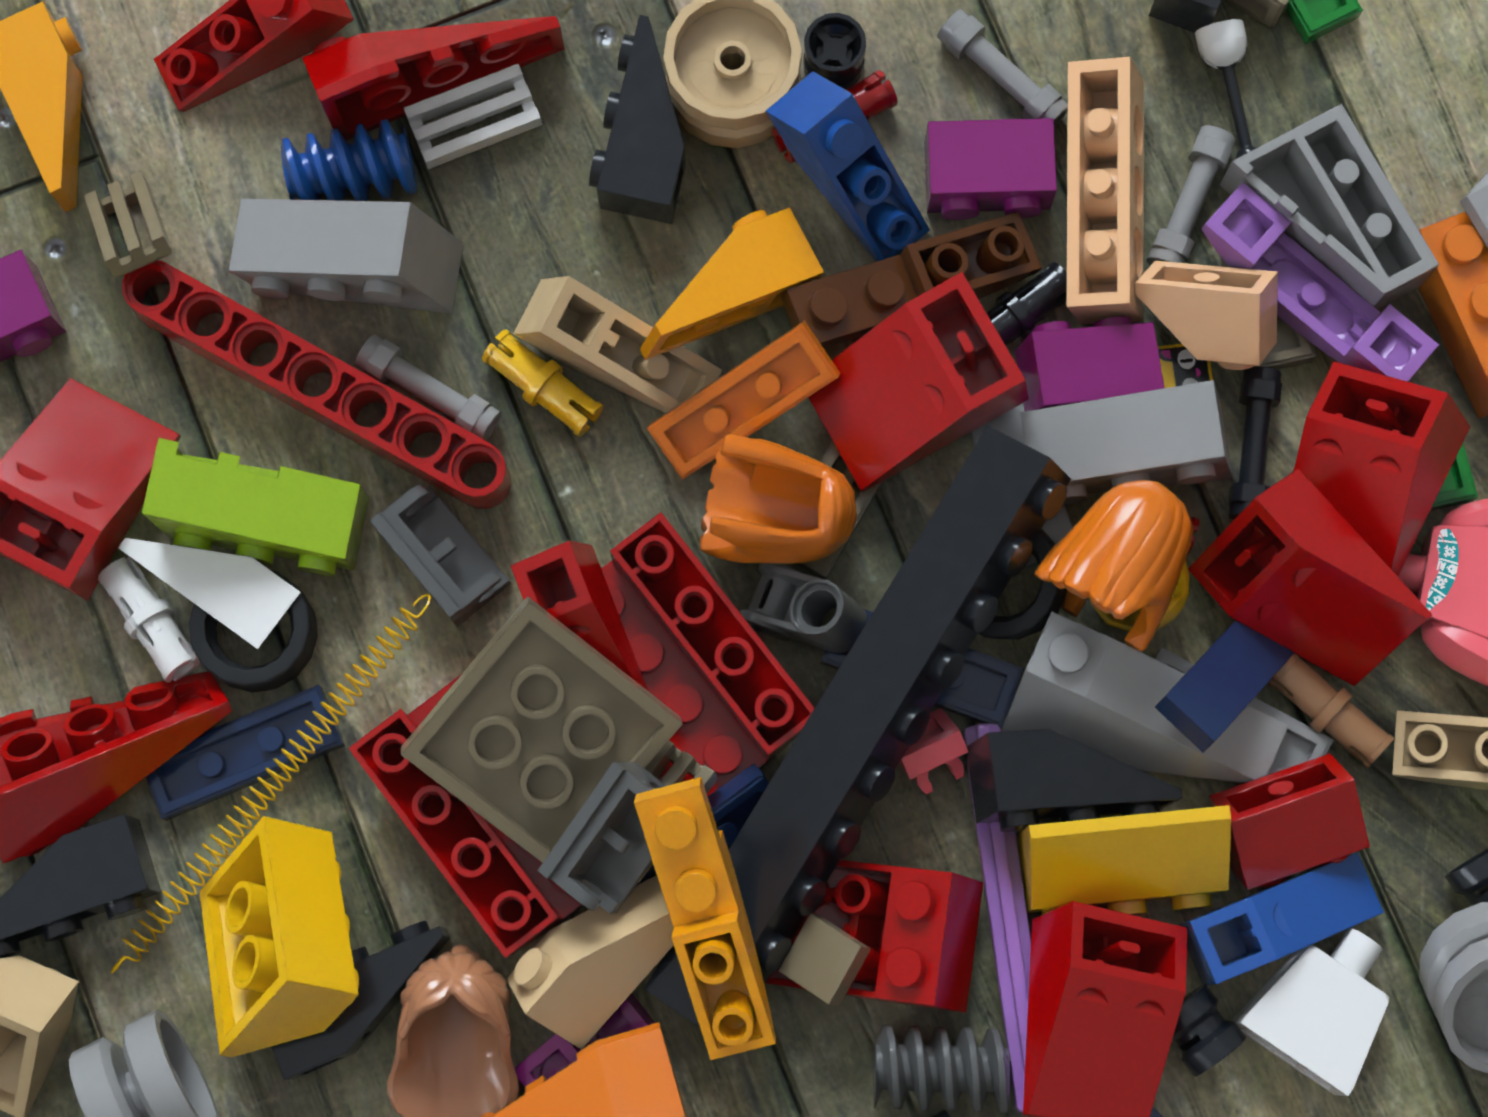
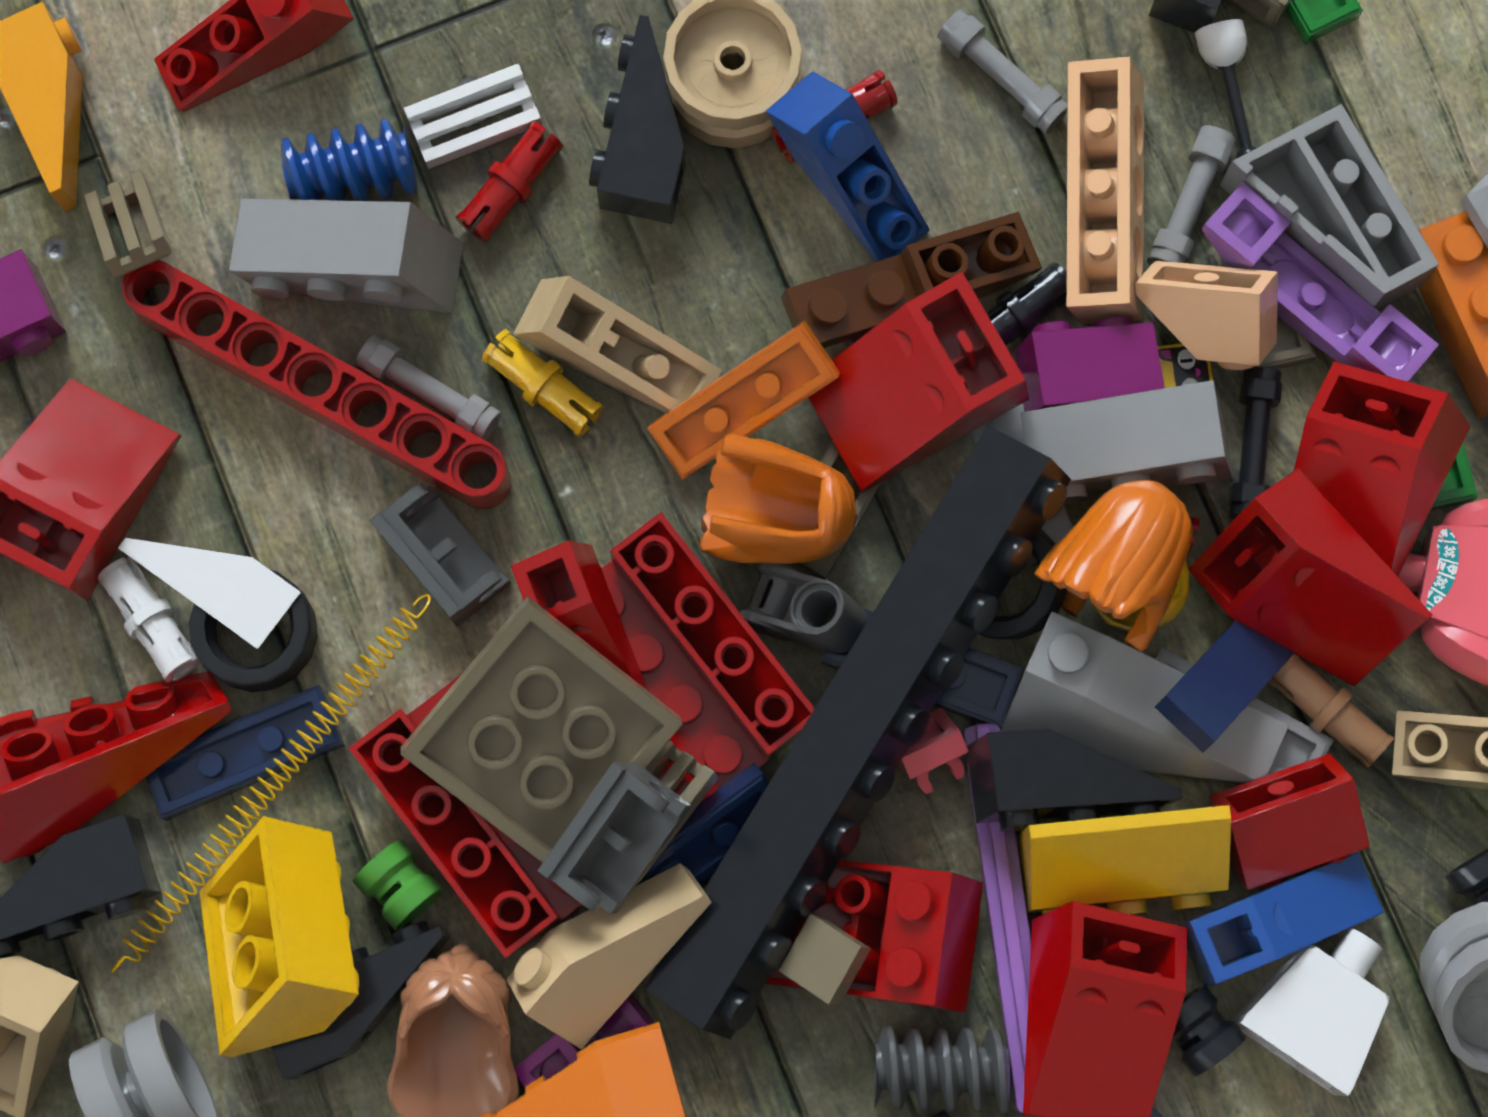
lime wedge [142,437,369,576] -> none
red wedge [302,16,565,141] -> none
light orange slope [634,777,776,1060] -> none
light orange slope [640,207,824,360] -> none
black wheel [803,13,866,89] -> none
magenta brick [924,118,1057,220] -> none
none -> bright green wheel [352,839,445,931]
none -> red pin [456,122,563,243]

